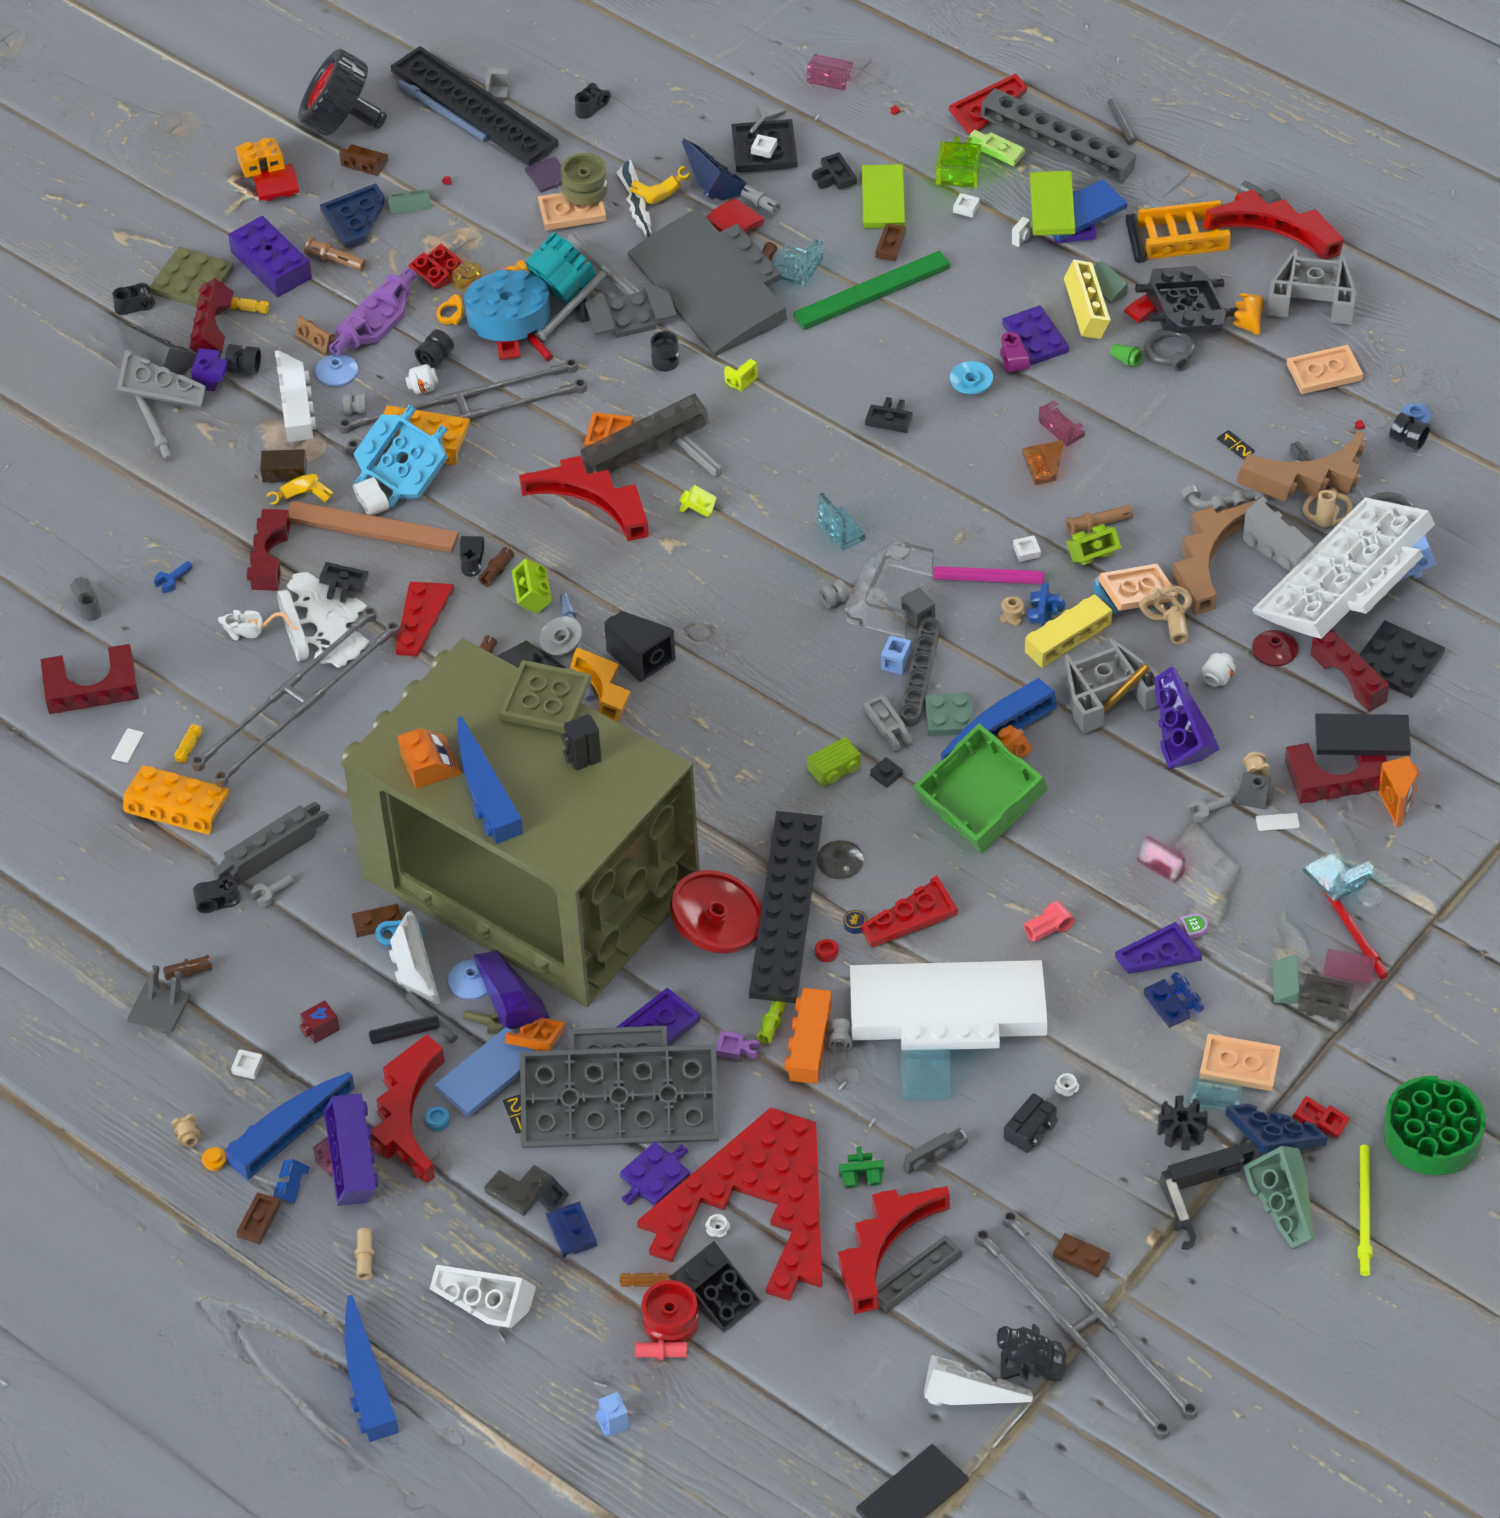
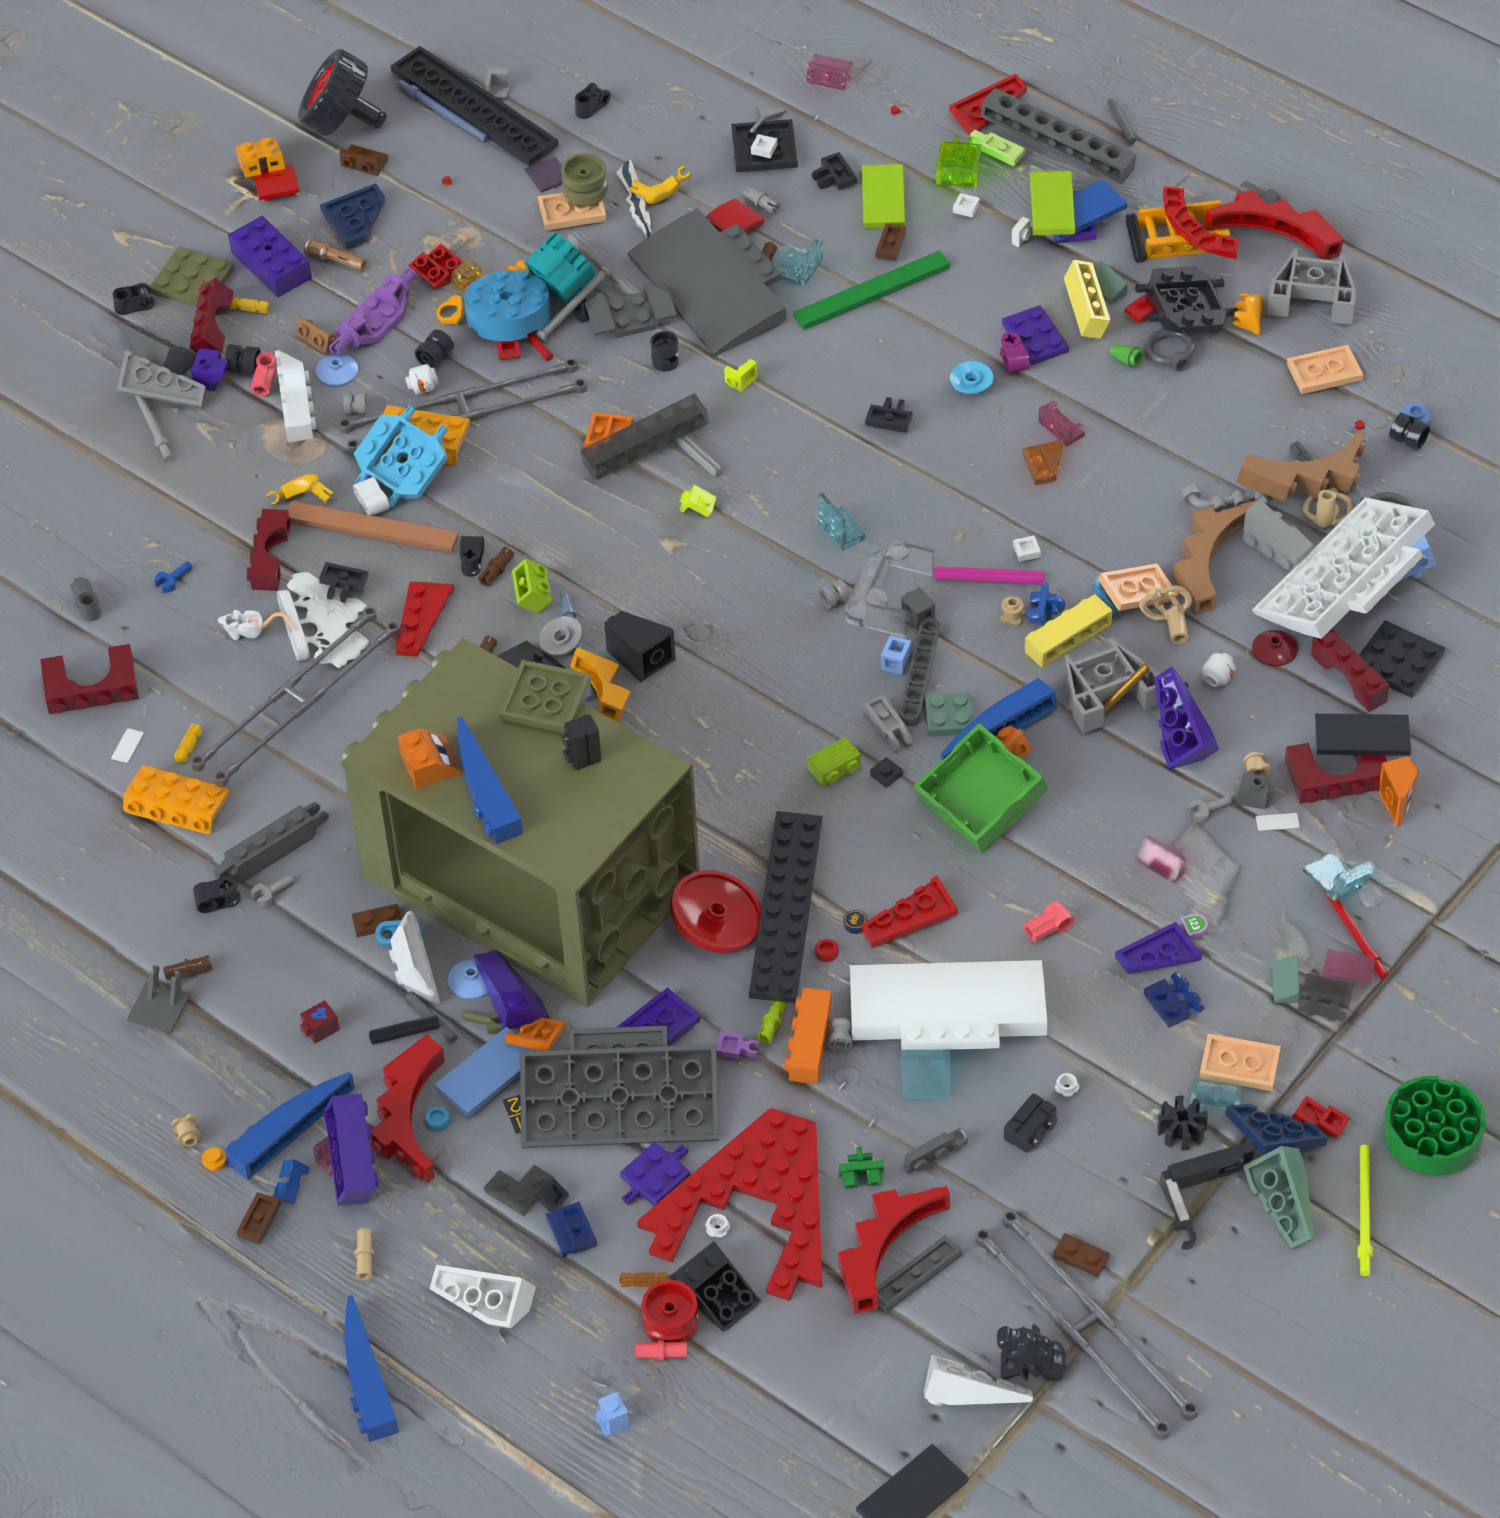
white plate [231,1049,263,1079] -> none
dark brown brick [260,449,307,483] -> none
sand green slope [387,189,431,214] -> none
red arch [519,456,649,541] -> none
dark blue wedge [682,138,748,201] -> none
clear smoke dish [817,840,864,879] -> none
medium nougat pin [1065,504,1133,536] -> none
lime brick [1066,524,1121,565] -> none
black sticker [1217,430,1255,459] -> none
none -> coral piece [251,352,277,397]
none -> red tile [1163,186,1240,259]

